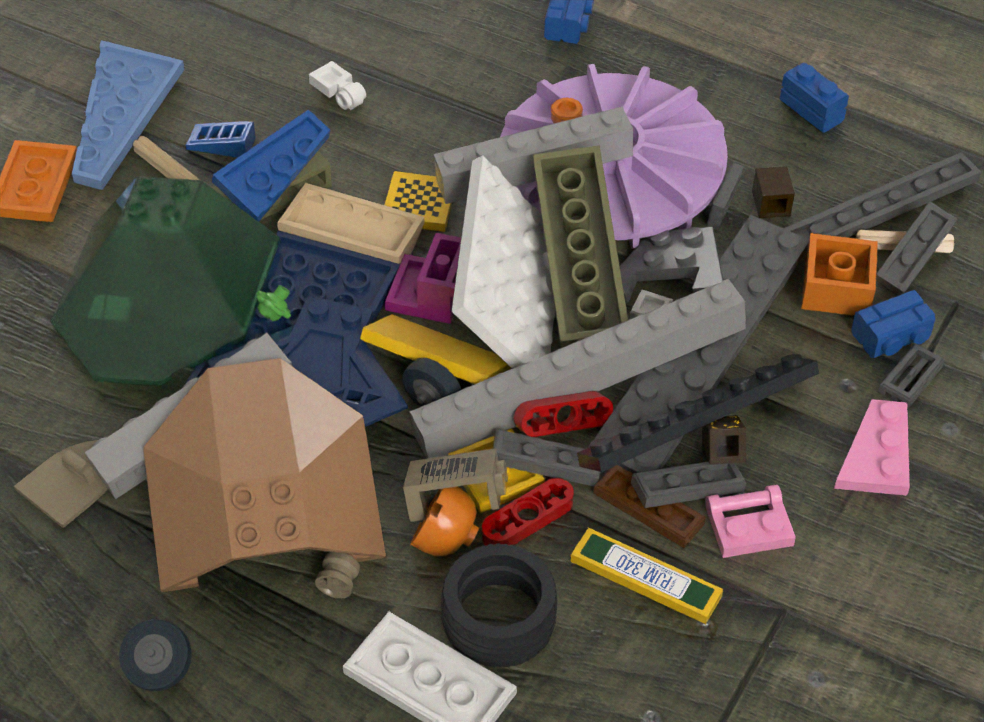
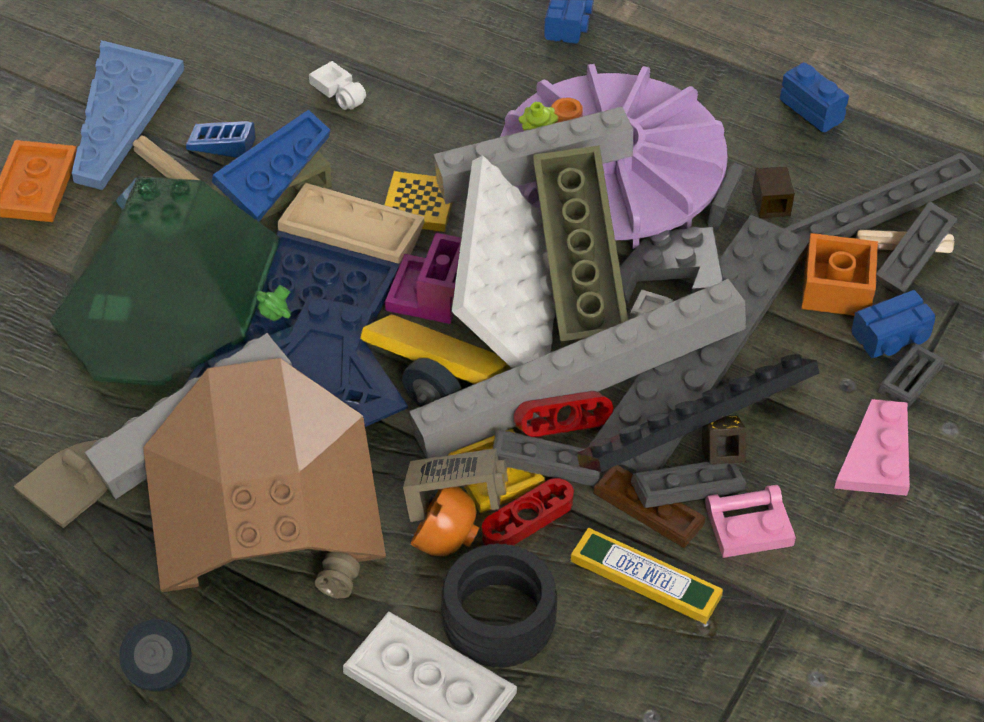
none -> lime plant [519,102,558,131]

